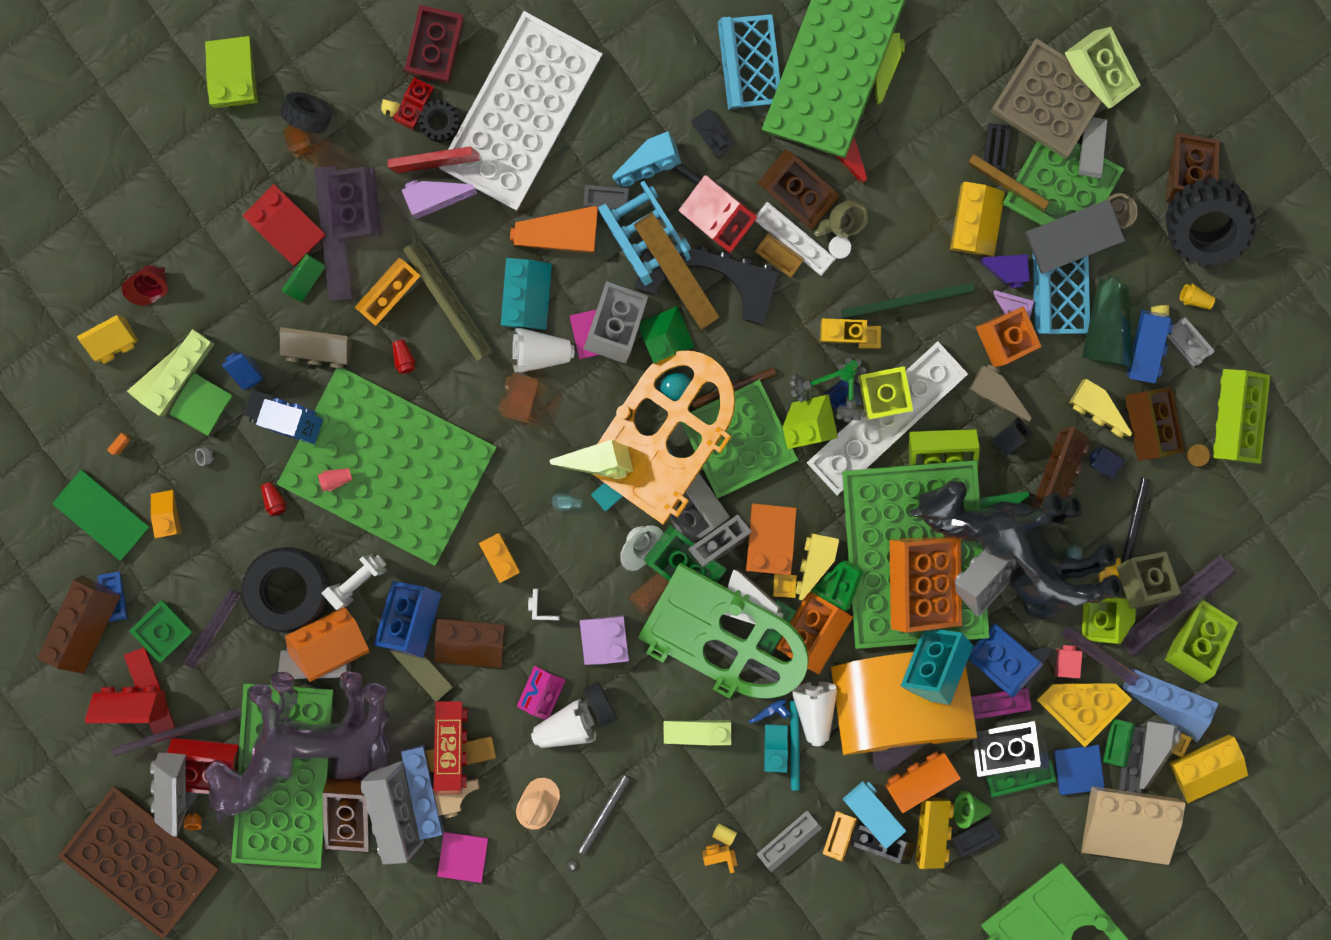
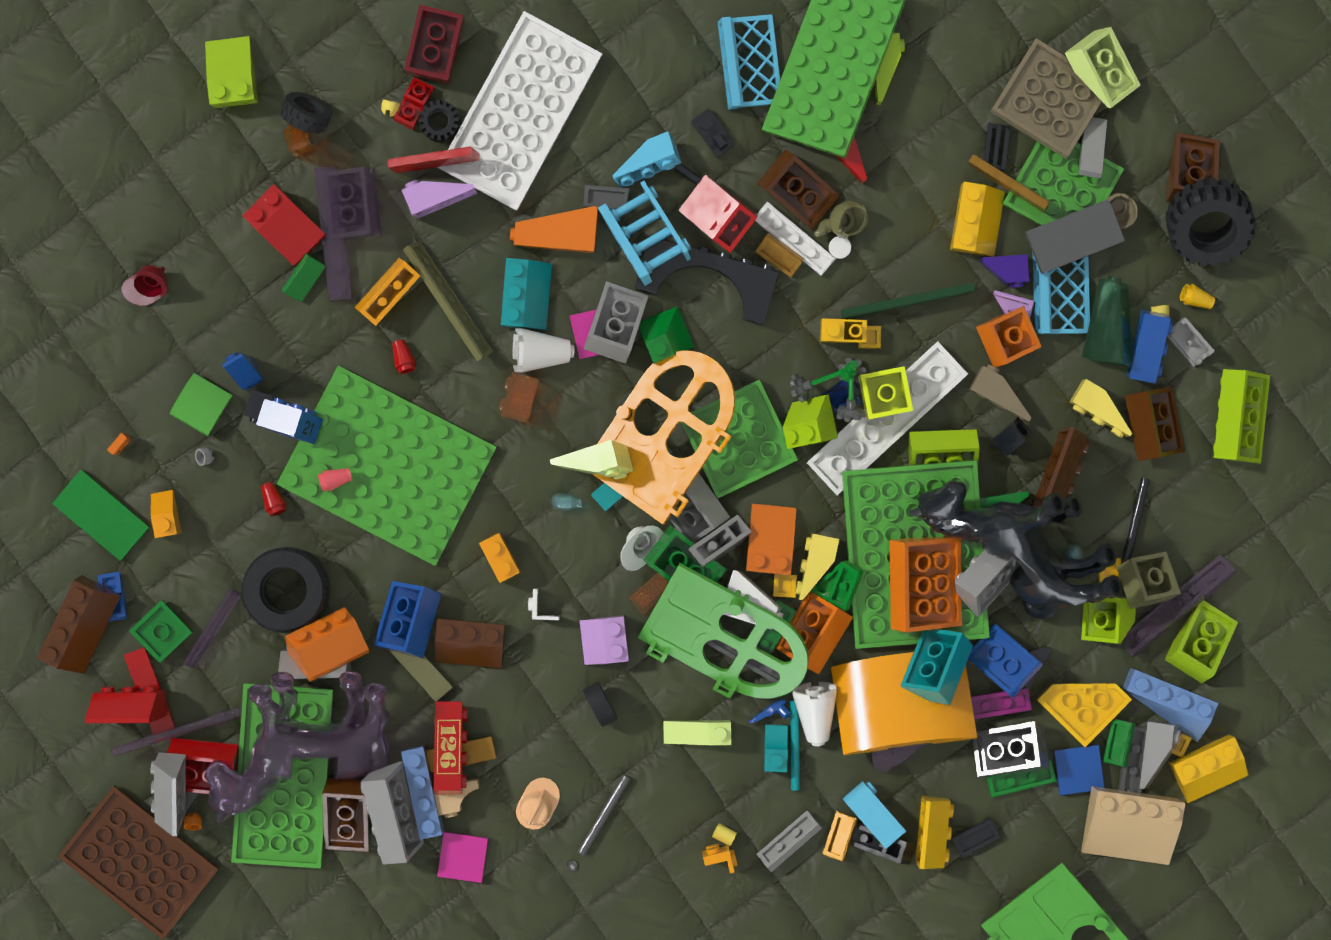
yellow slope [77,315,138,364] -> none
yellowish green wedge [127,329,215,417] -> none
dark tan slope [280,327,353,369] -> none
white fence [322,554,388,610] -> none
dark pink panel [517,666,566,720] -> none
white cone [531,699,596,748] -> none
pearl gold tile [633,212,720,330] -> none
teal hair [657,372,691,401] -> none
reddish brown bar [692,367,777,409] -> none
orange slope [885,750,961,814] -> none
bright green hat [953,790,991,829] -> none
coral brick [1054,645,1082,678] -> none
clear purple axle [1061,626,1139,686] -> none
clear blue bracket [1089,446,1124,479] -> none
pearl gold tile [1186,444,1210,467] -> none

